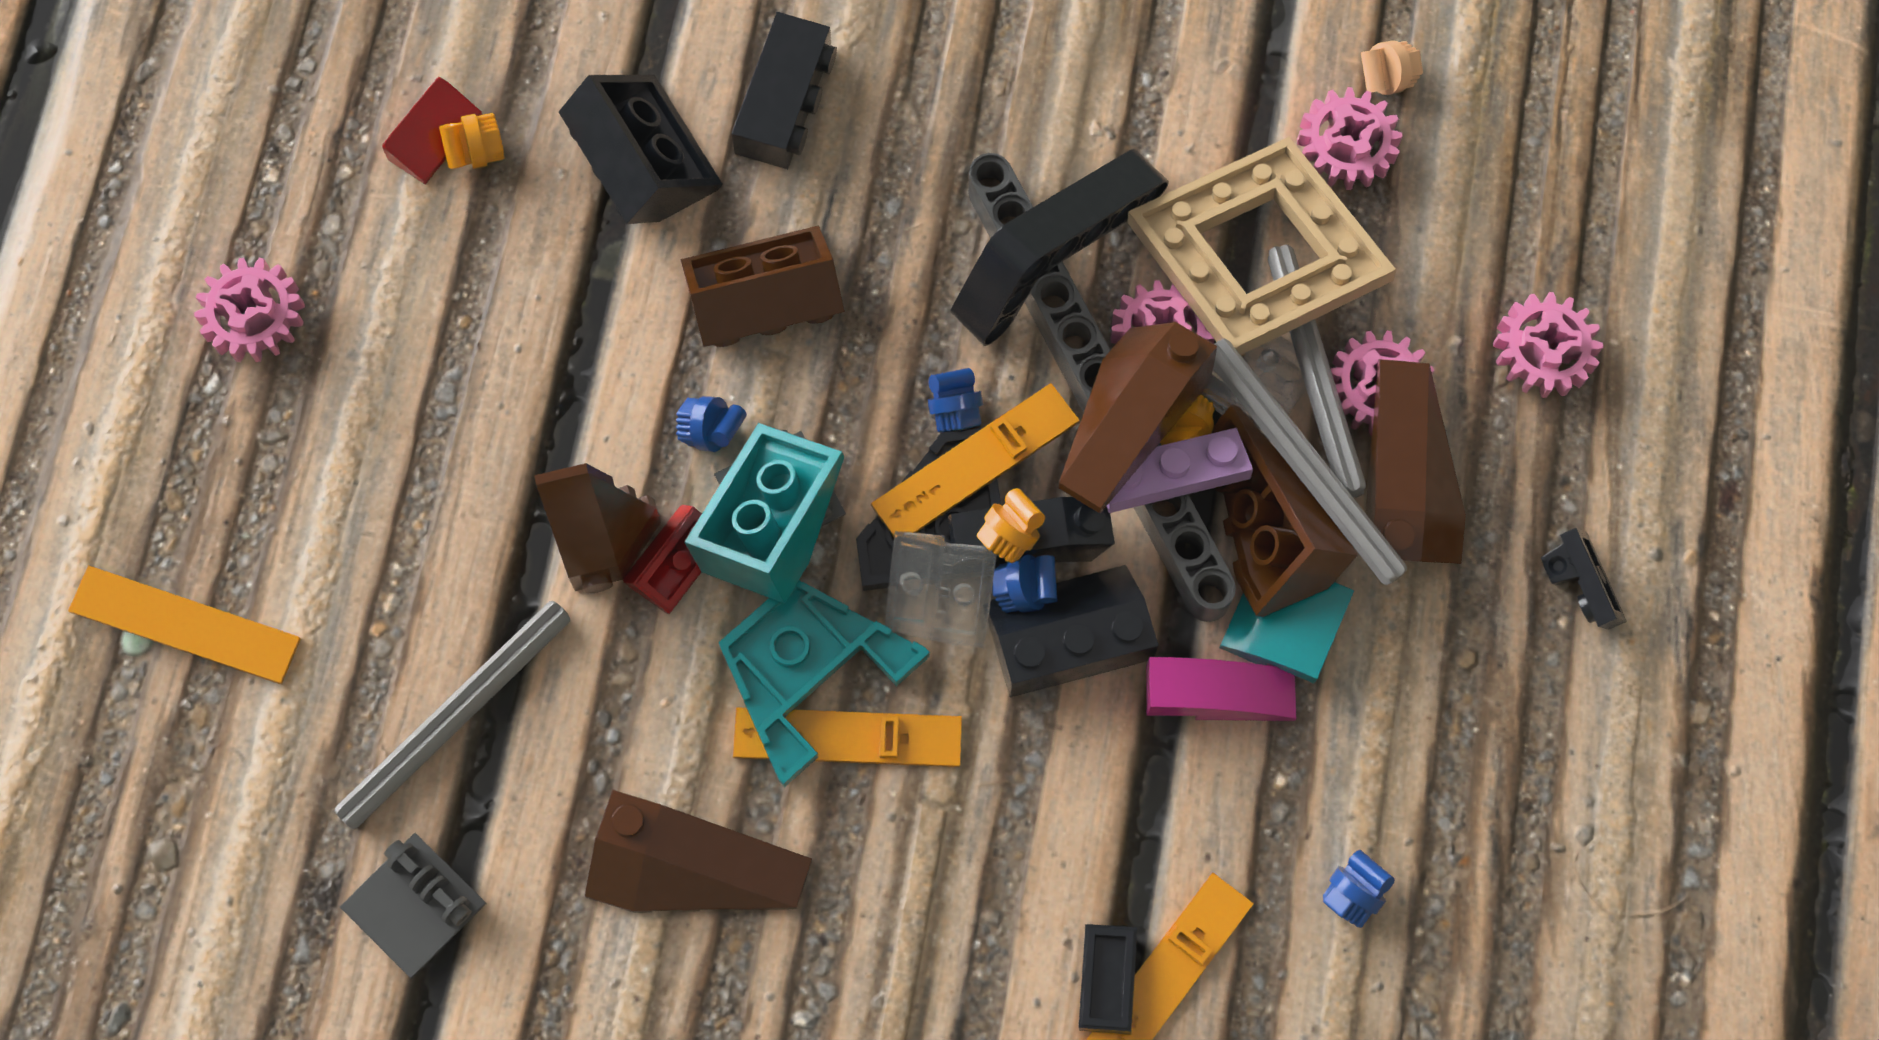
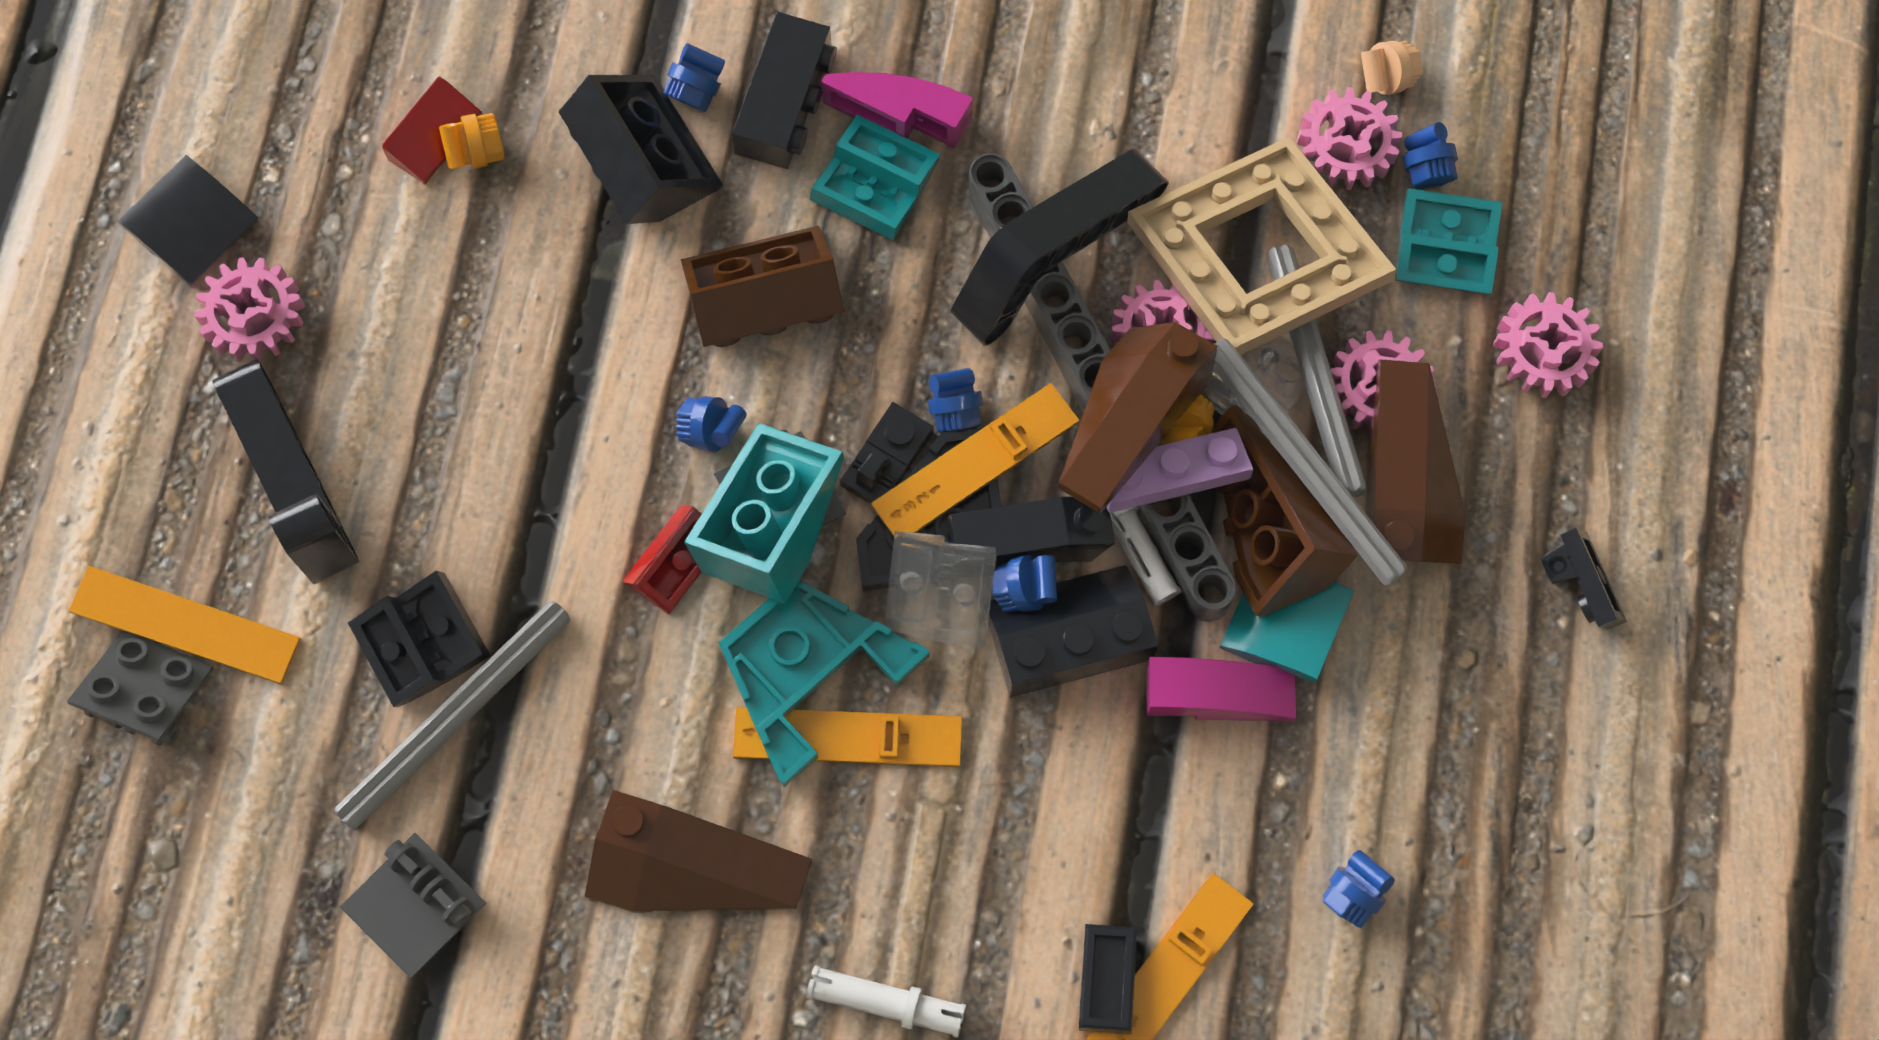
reddish brown wedge [534,463,661,593] -> none
light orange piece [977,488,1045,563] -> none
none -> dark grey hinge [67,631,213,745]
none -> black slope [118,155,258,287]
none -> black beam [212,359,359,585]
none -> black slope [348,571,491,708]
none -> blue piece [663,43,725,112]
none -> white pin [806,965,966,1038]
none -> teal slope [810,114,940,240]
none -> dark pink slope [821,72,973,148]
none -> black hinge [840,402,934,504]
none -> white pin [1110,506,1182,606]
none -> teal slope [1395,188,1503,295]
none -> blue piece [1402,122,1458,190]

